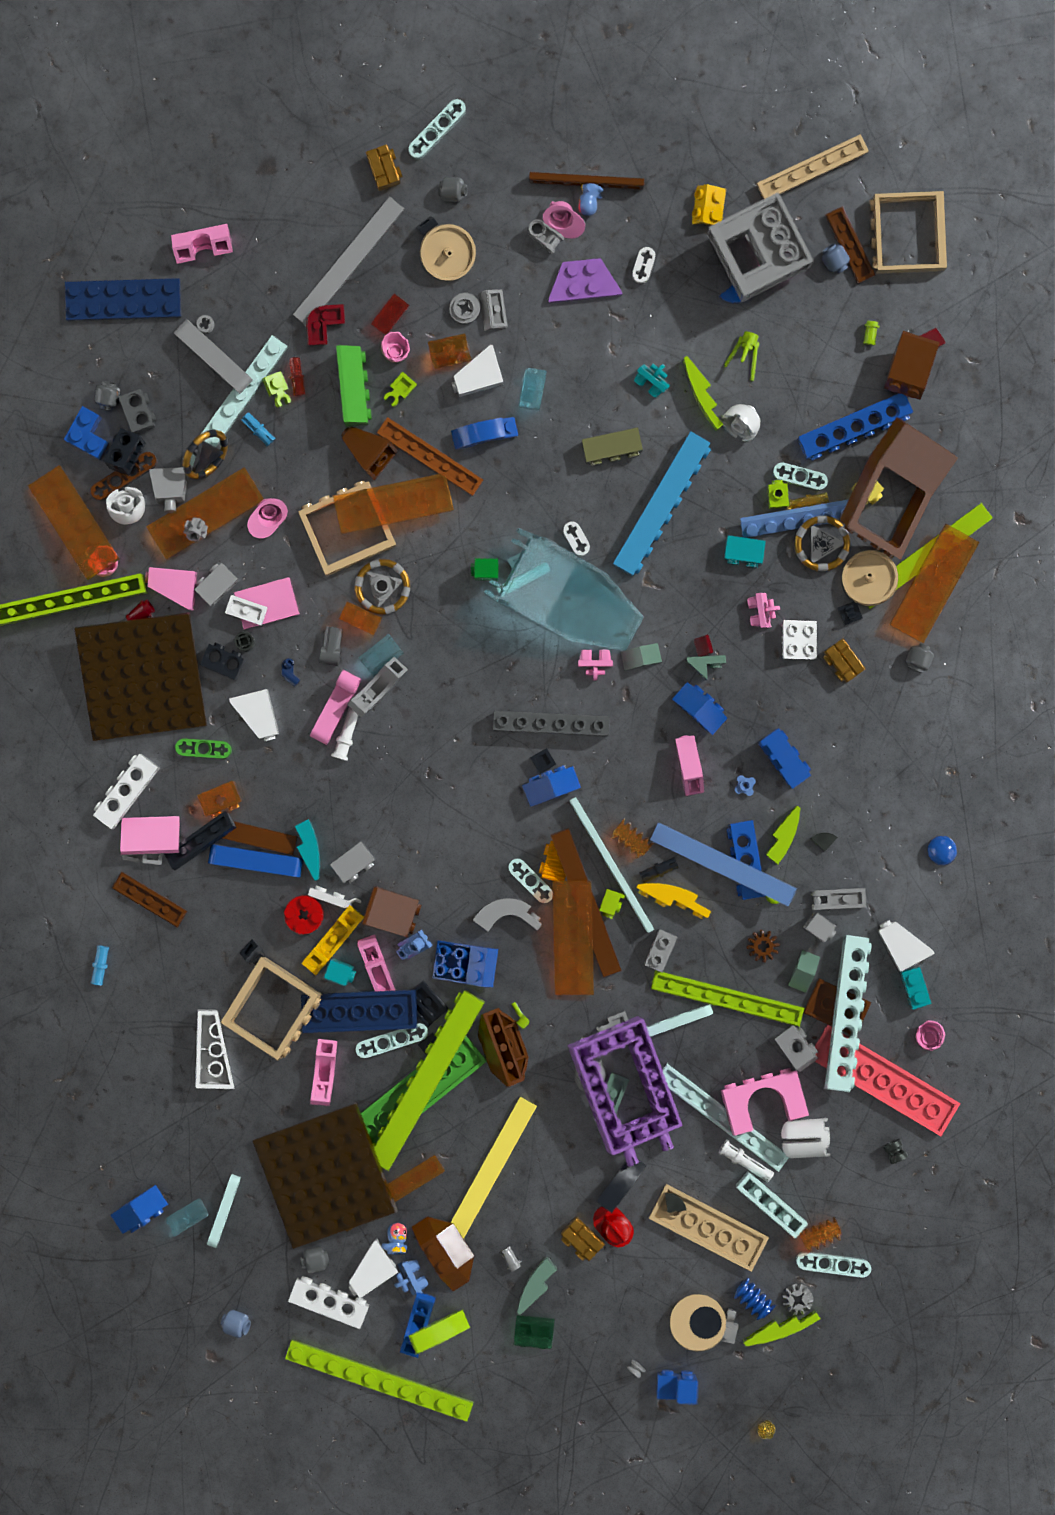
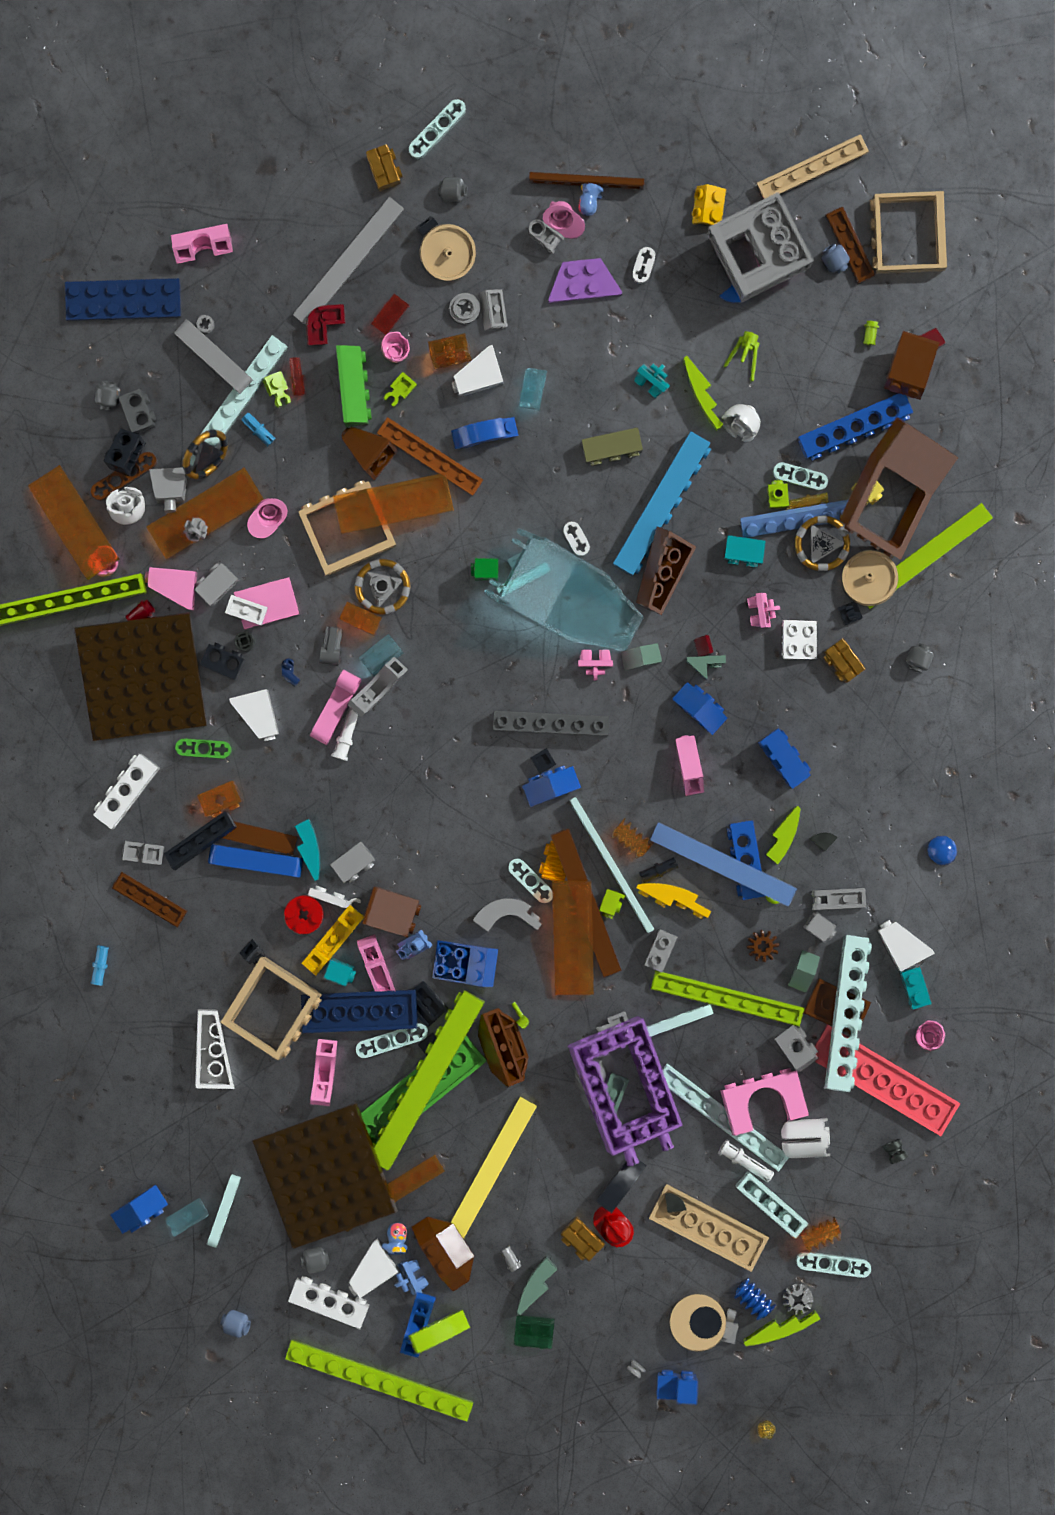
blue brick [64,406,109,460] -> none
bright pink tile [120,816,180,855] -> none
medium blue plate [735,775,756,796] -> none
clear orange plate [889,524,980,643] -> none
none -> reddish brown wedge [636,526,696,615]

